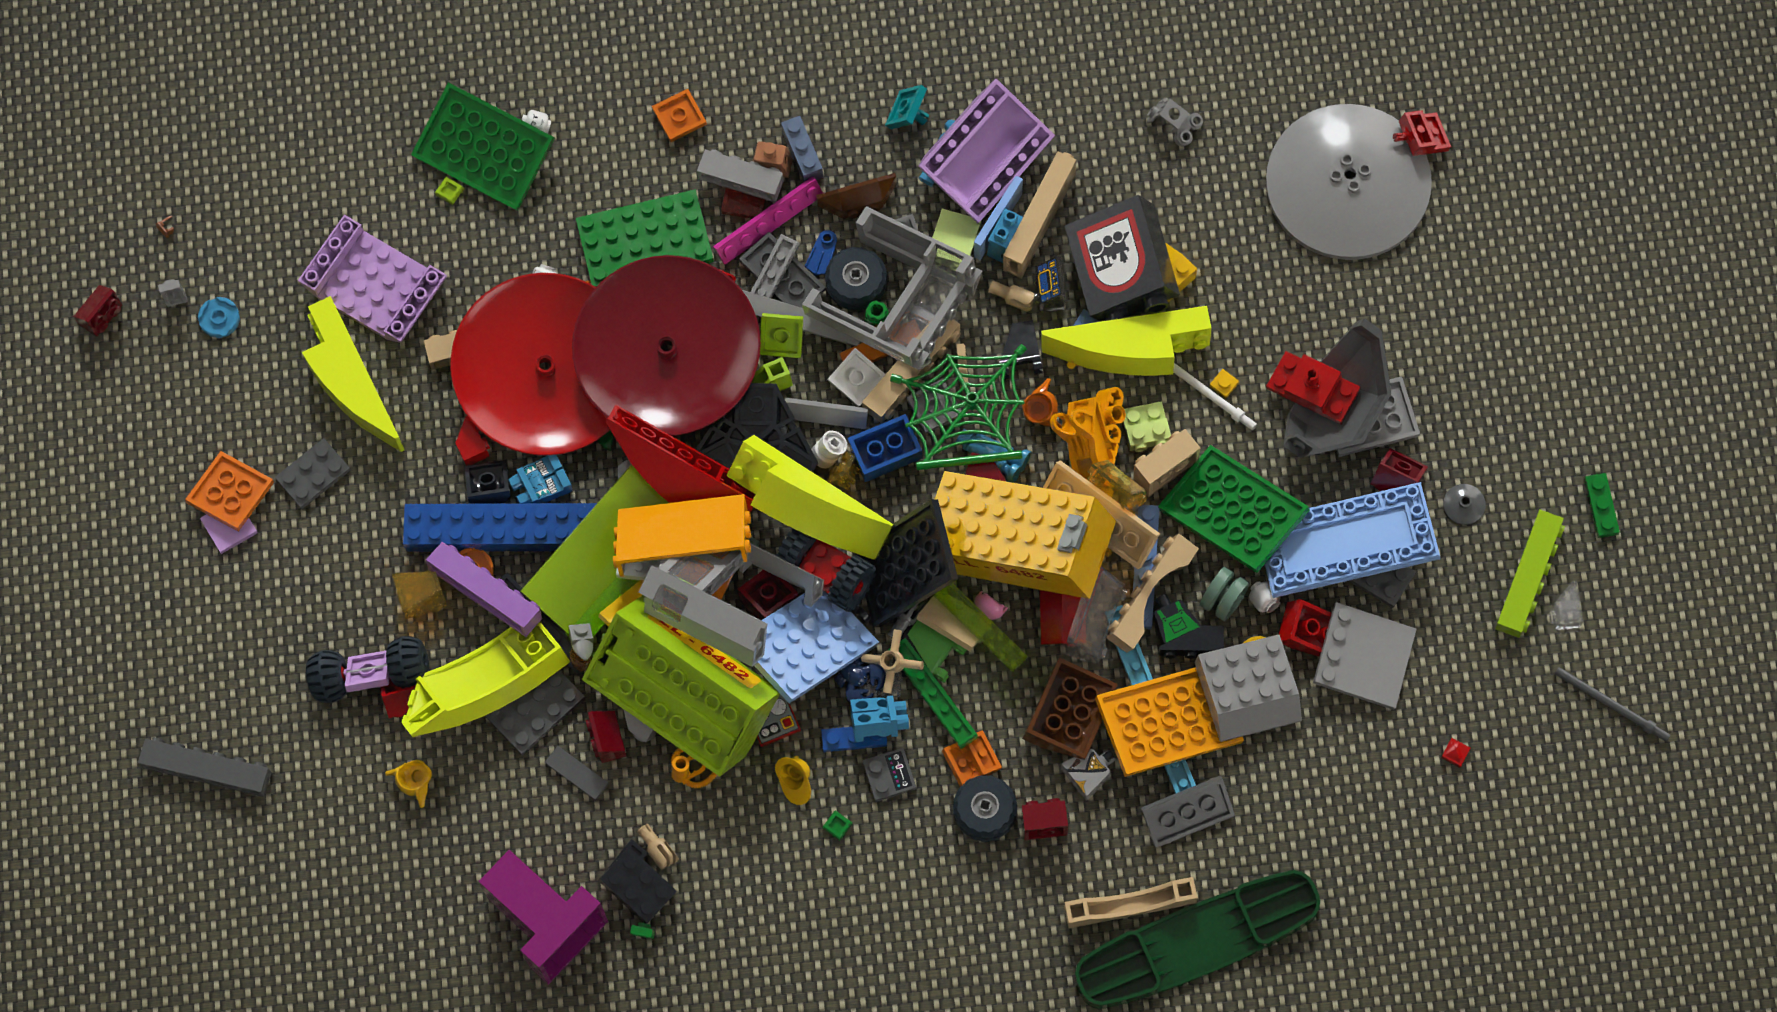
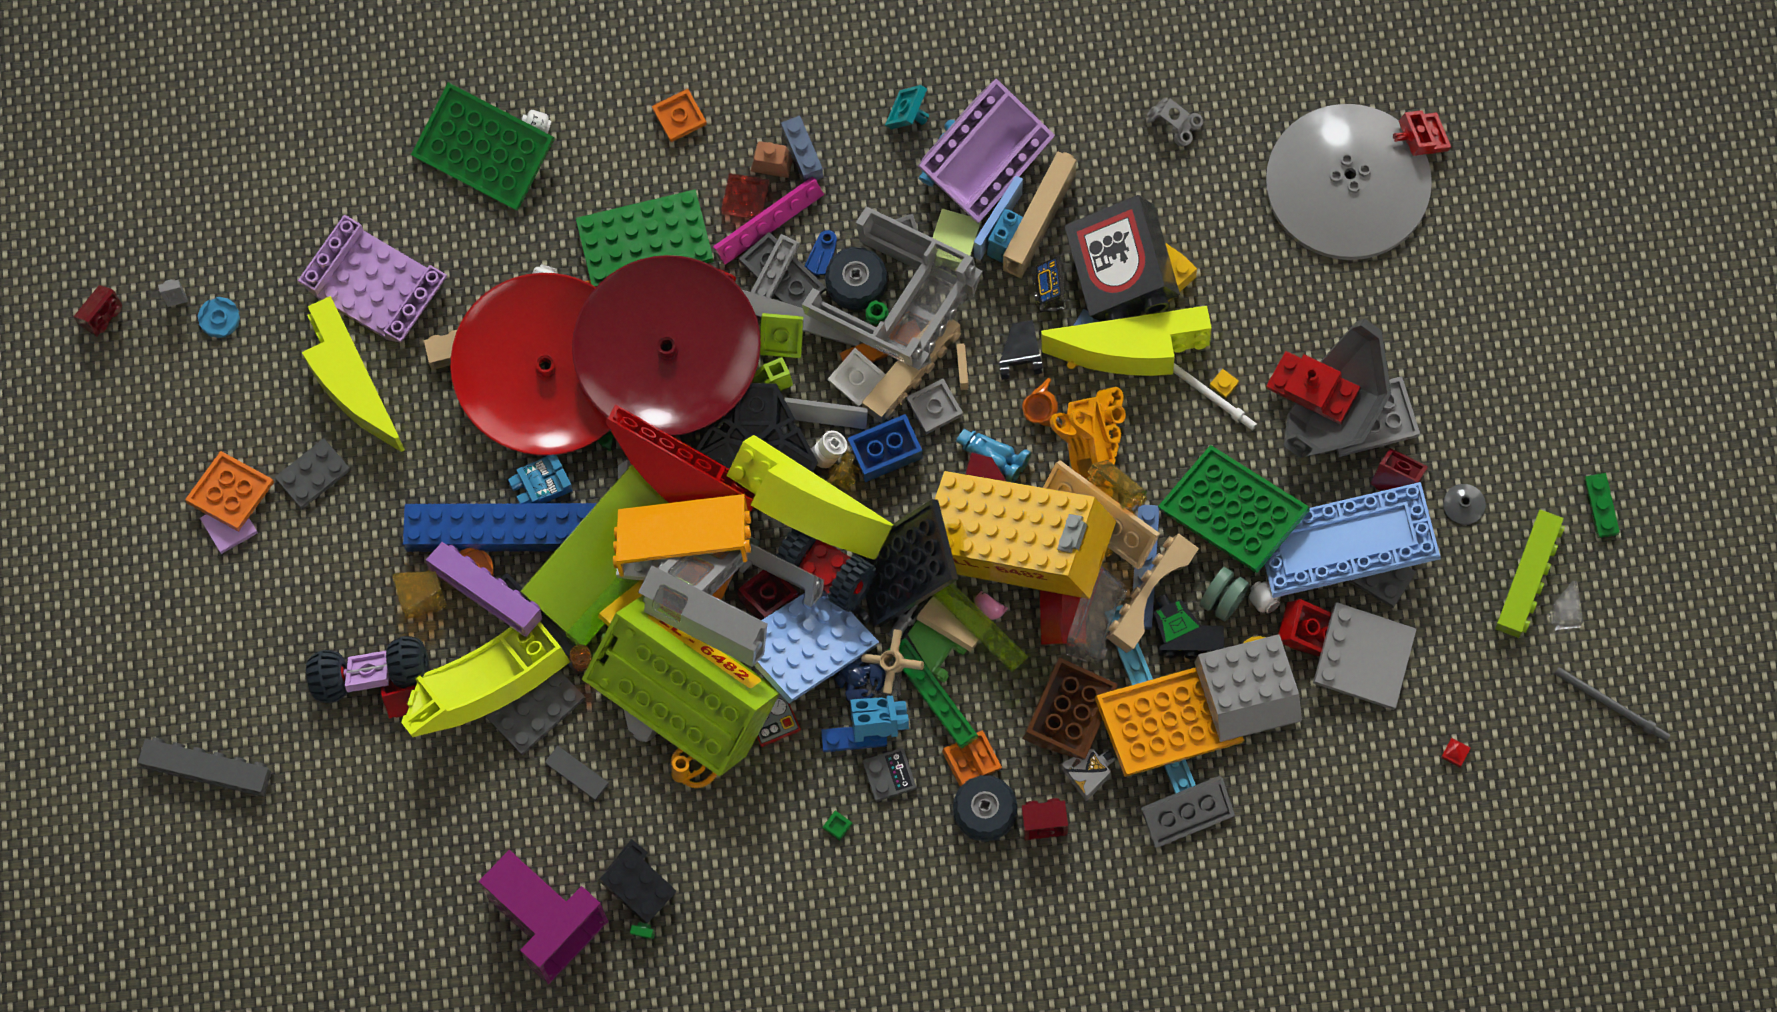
dark orange piece [156,216,174,238] -> none
yellow piece [385,759,432,808] -> none
lime tile [435,176,464,205] -> none
red slope [456,416,490,466] -> none
black slope [464,460,511,504] -> none
light grey plate [568,623,593,661] -> none
dark red slope [586,711,627,763] -> none
tan arm [637,824,679,870] -> none
light grey brick [697,149,784,202] -> none
yellow piece [775,756,811,805] -> none
reddish brown wedge [816,173,897,219] -> none
green animal [890,344,1027,470] -> none
tan arm [989,280,1034,312] -> none
tan arch [1064,877,1198,928] -> none
dark green piece [1075,870,1320,1009] -> none
yellowish green plate [1123,401,1171,452] -> none
tan brick [1133,429,1201,497] -> none

